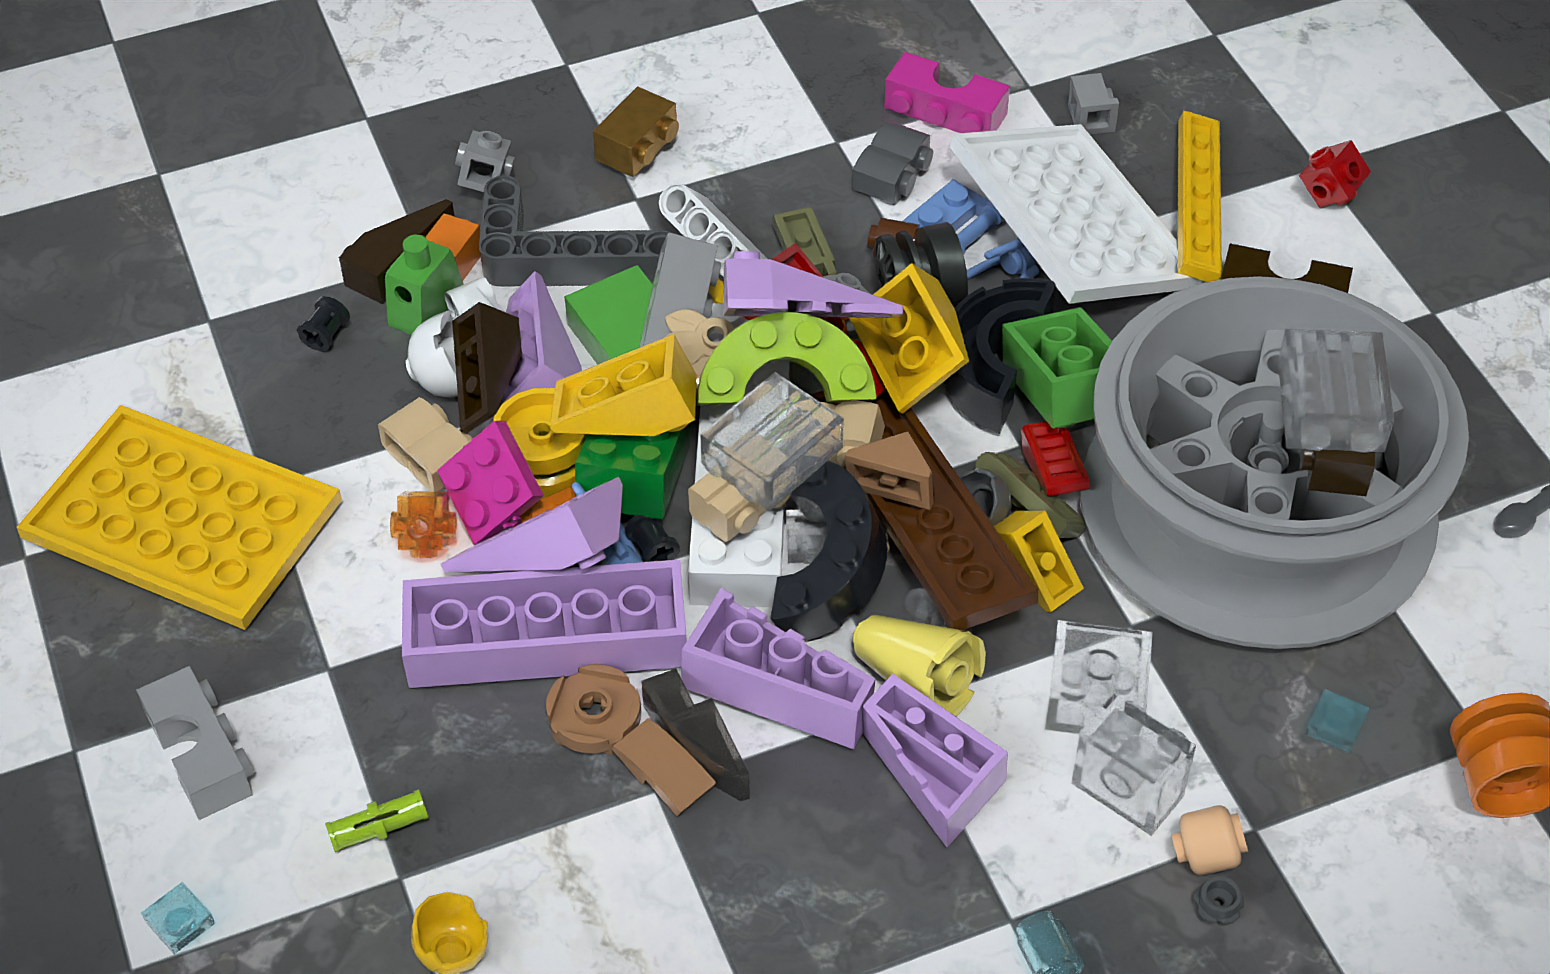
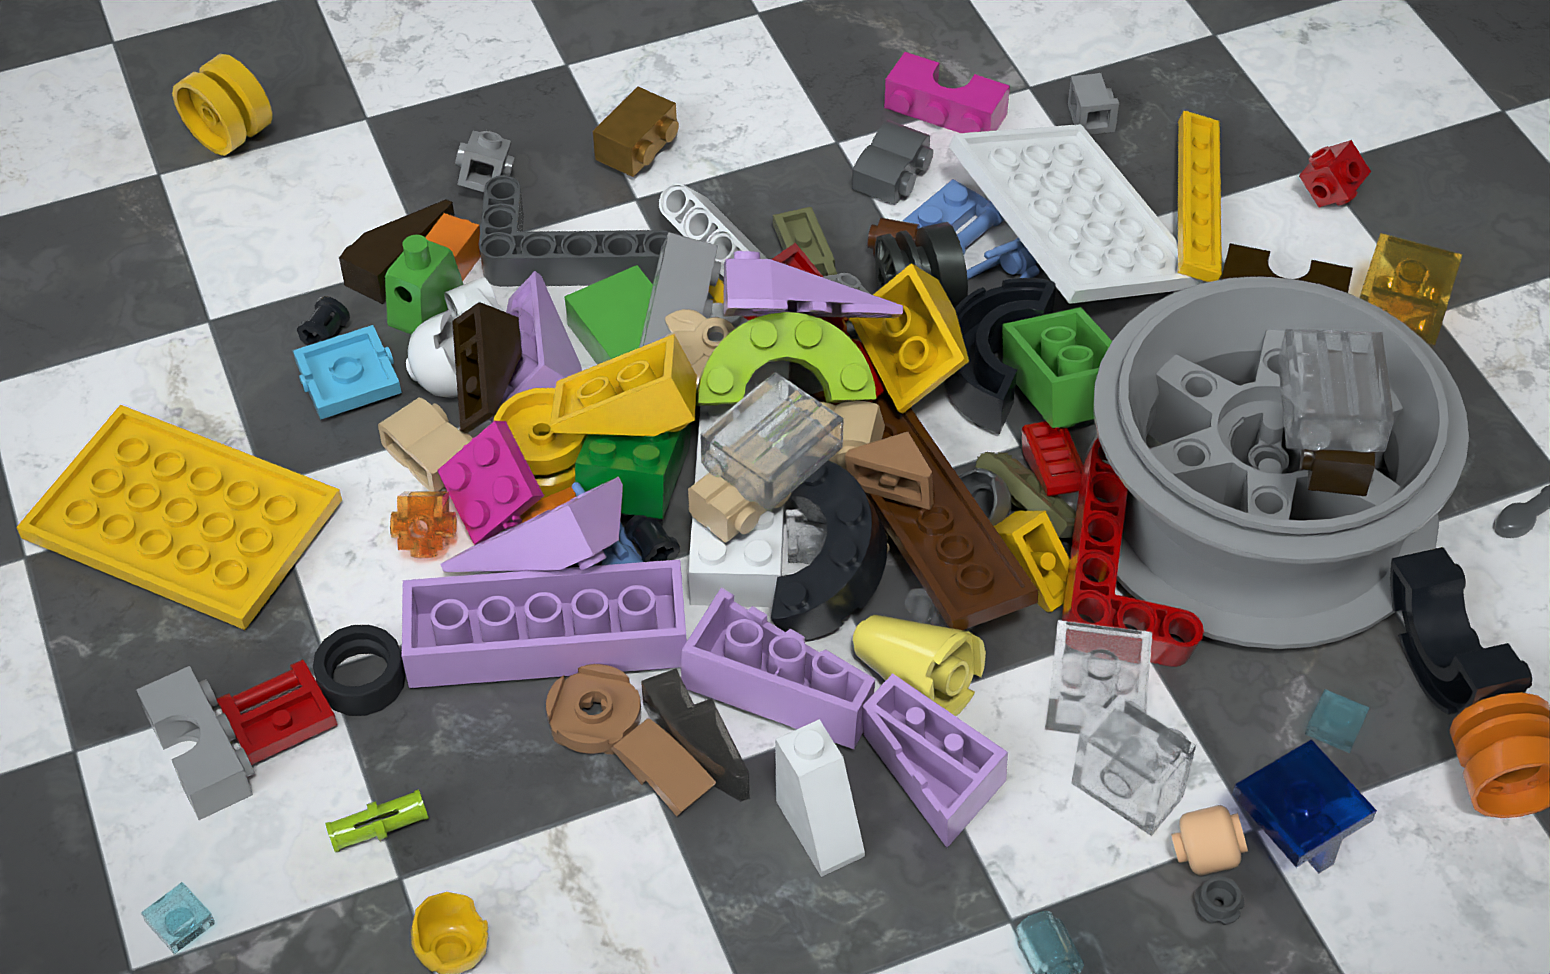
none -> yellow wheel [172,54,273,156]
none -> red plate [216,659,337,765]
none -> medium azure plate [293,325,402,420]
none -> black tyre [313,625,406,716]
none -> white slope [775,719,865,877]
none -> red beam [1061,438,1204,667]
none -> clear blue bracket [1232,739,1377,874]
none -> clear yellow brick [1360,233,1463,346]
none -> black brick [1390,547,1532,714]

